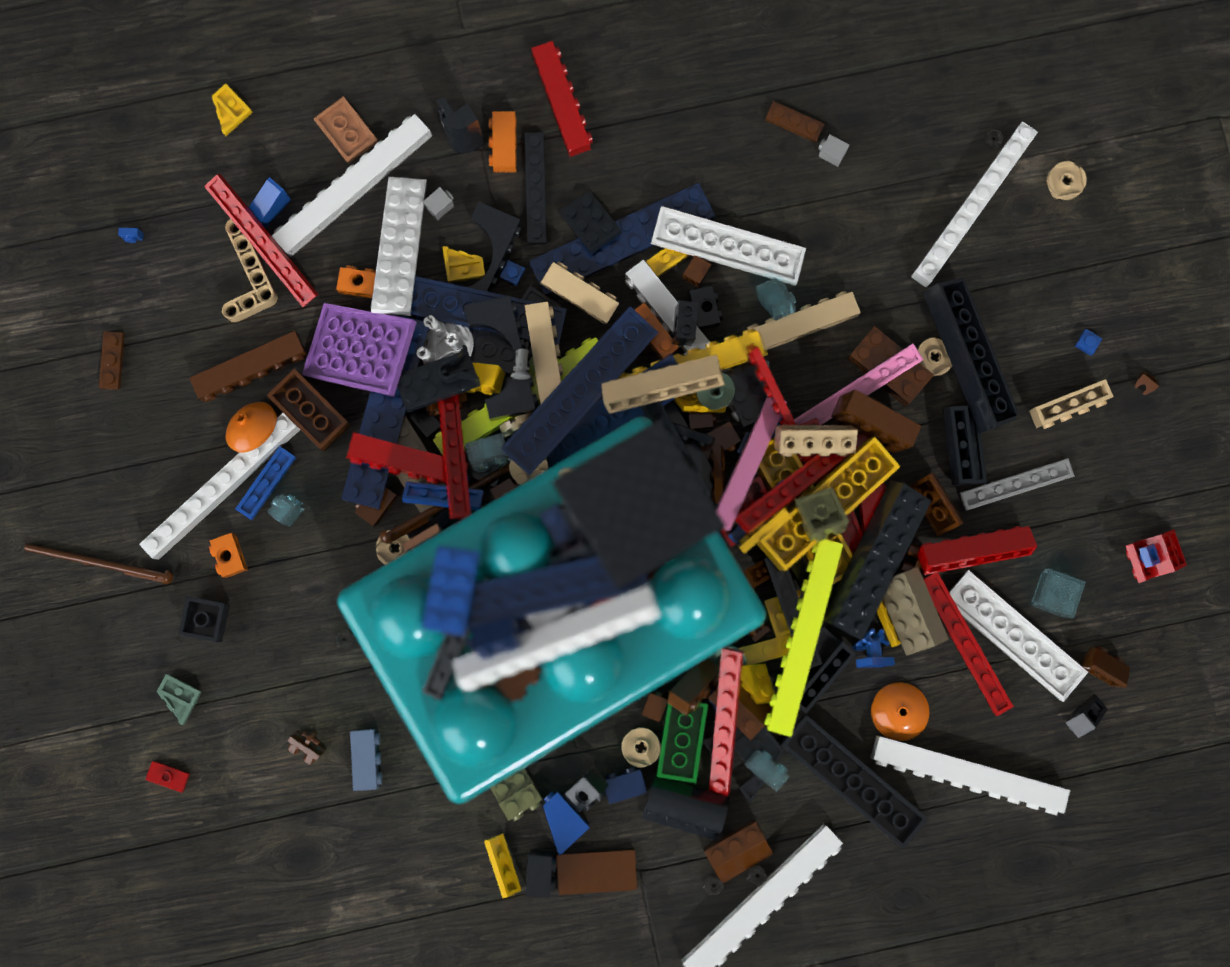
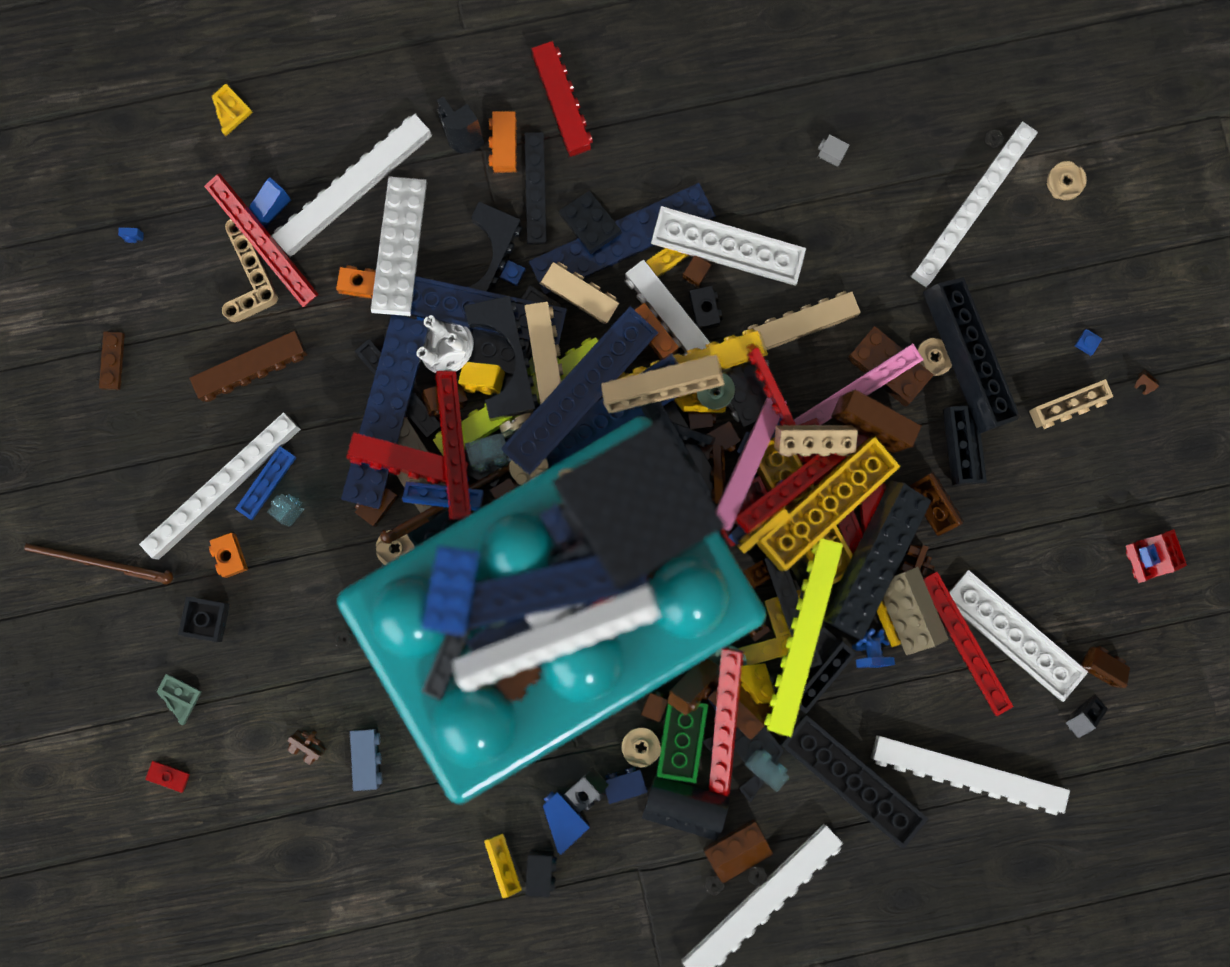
orange dish [226,402,277,453] -> none
reddish brown brick [267,369,352,452] -> none
medium lavender plate [302,303,417,396] -> none
nougat plate [314,97,378,164] -> none
black plate [397,345,481,413] -> none
nougat plate [402,524,443,552] -> none
light grey brick [423,187,454,220] -> none
yellow wing [443,246,485,283] -> none
dark blue brick [471,616,521,659] -> none
olive plate [490,767,543,821] -> none
light grey pin [511,349,531,380] -> none
reddish brown tile [557,849,637,895] -> none
black brick [672,300,698,346] -> none
clear light blue brick [755,277,796,321] -> none
reddish brown plate [765,101,824,143] -> none
olive plate [795,487,849,542] -> none
orange dish [871,682,929,741] -> none
red brick [917,526,1037,575] -> none
light grey tile [959,458,1074,511] -> none
clear light blue brick [1030,569,1086,619] -> none

